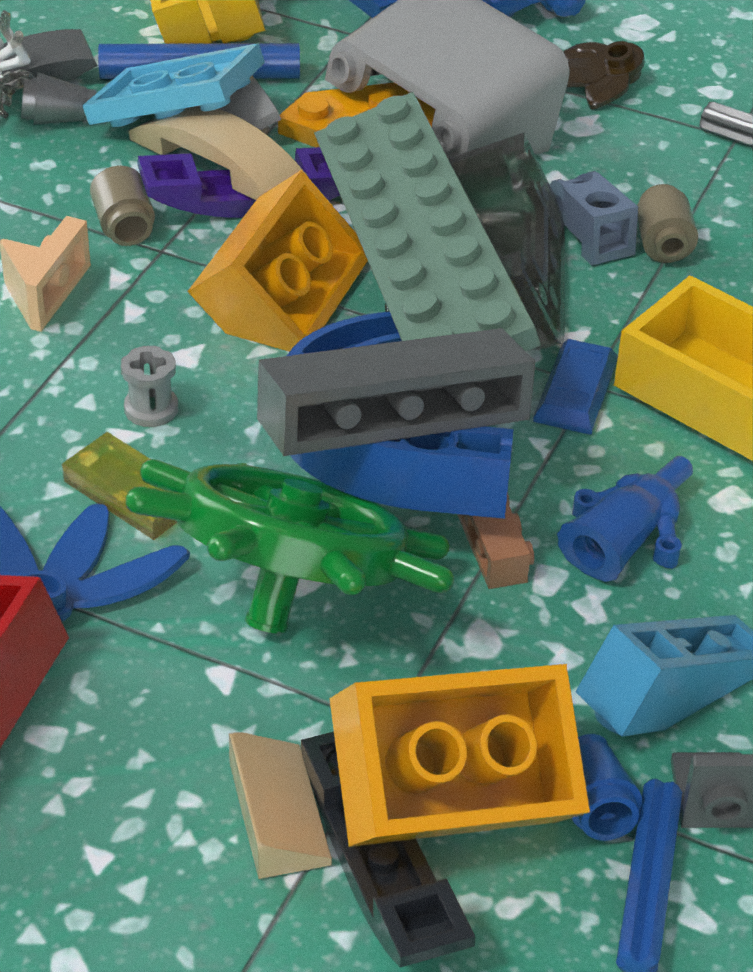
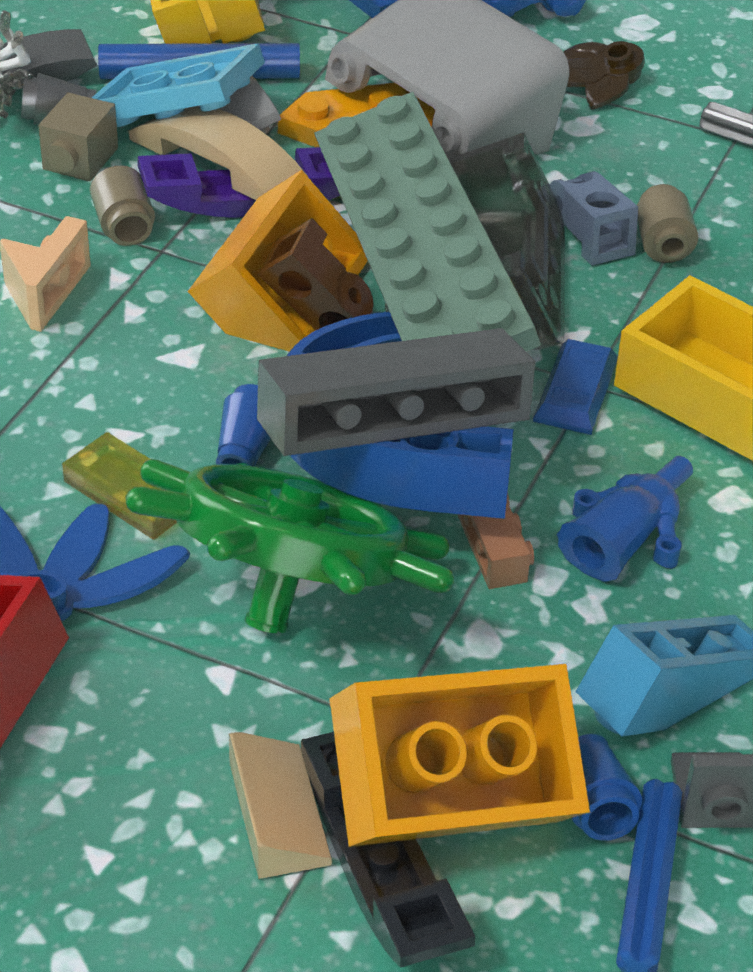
light grey bush [121,346,178,427] -> none
none -> dark tan brick [38,92,118,181]
none -> blue cone [216,384,271,466]
none -> reddish brown leg [258,218,374,330]

